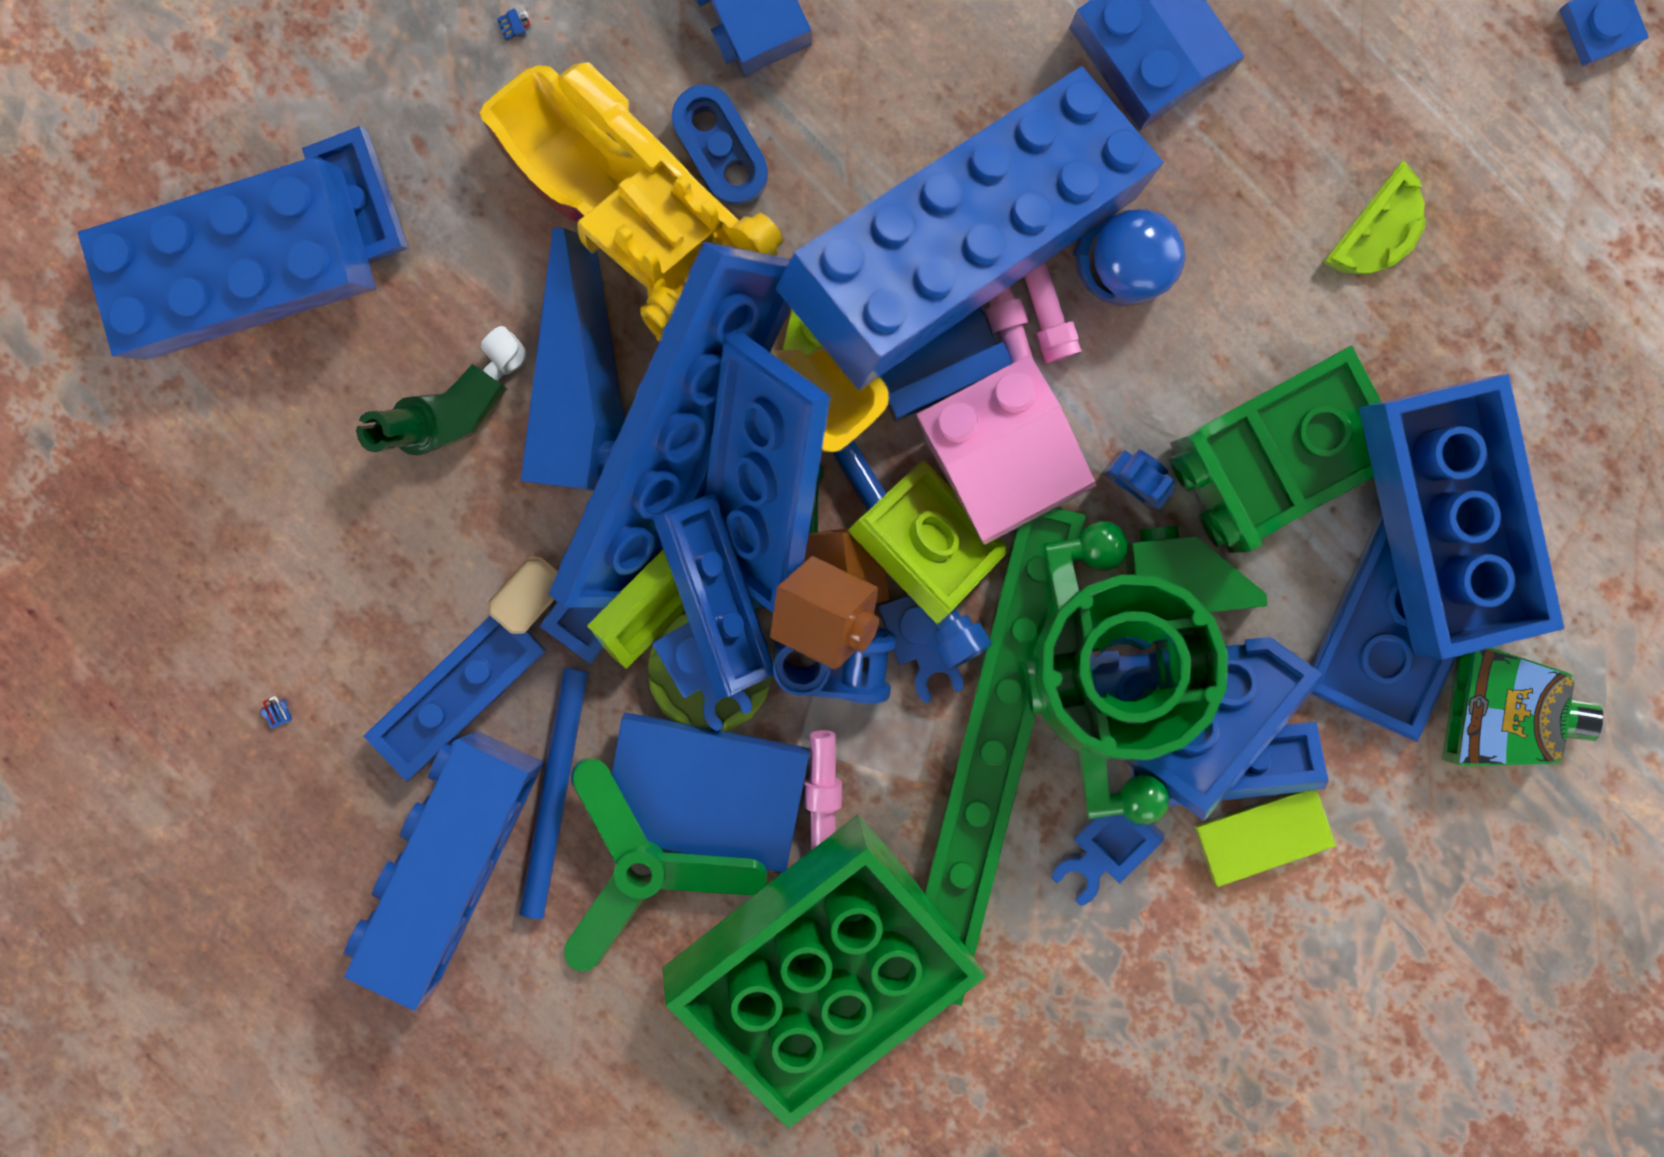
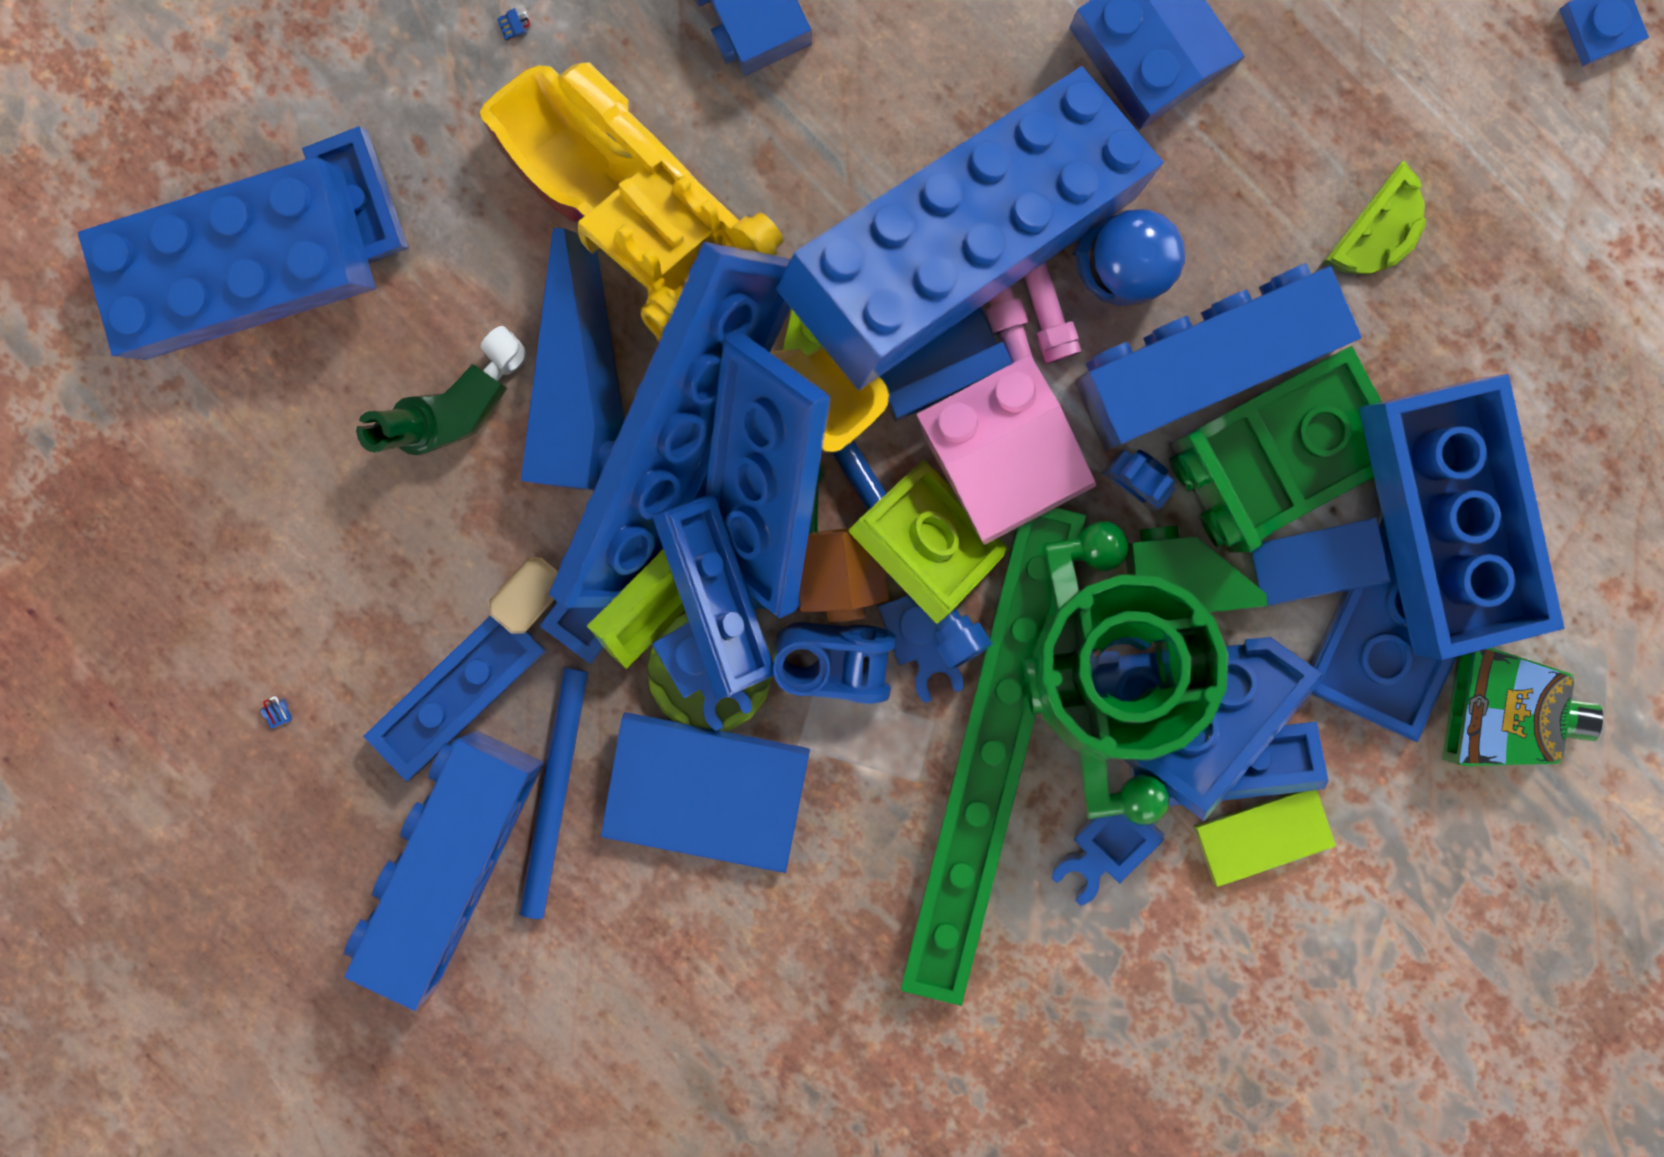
green piece [564,758,768,972] -> none
green slope [662,814,986,1129] -> none
blue plate [672,85,768,207] -> none
dark orange brick [770,556,879,670] -> none
bright pink bar [804,730,842,850] -> none
none -> blue brick [1075,263,1362,451]
none -> blue tile [1251,518,1390,608]

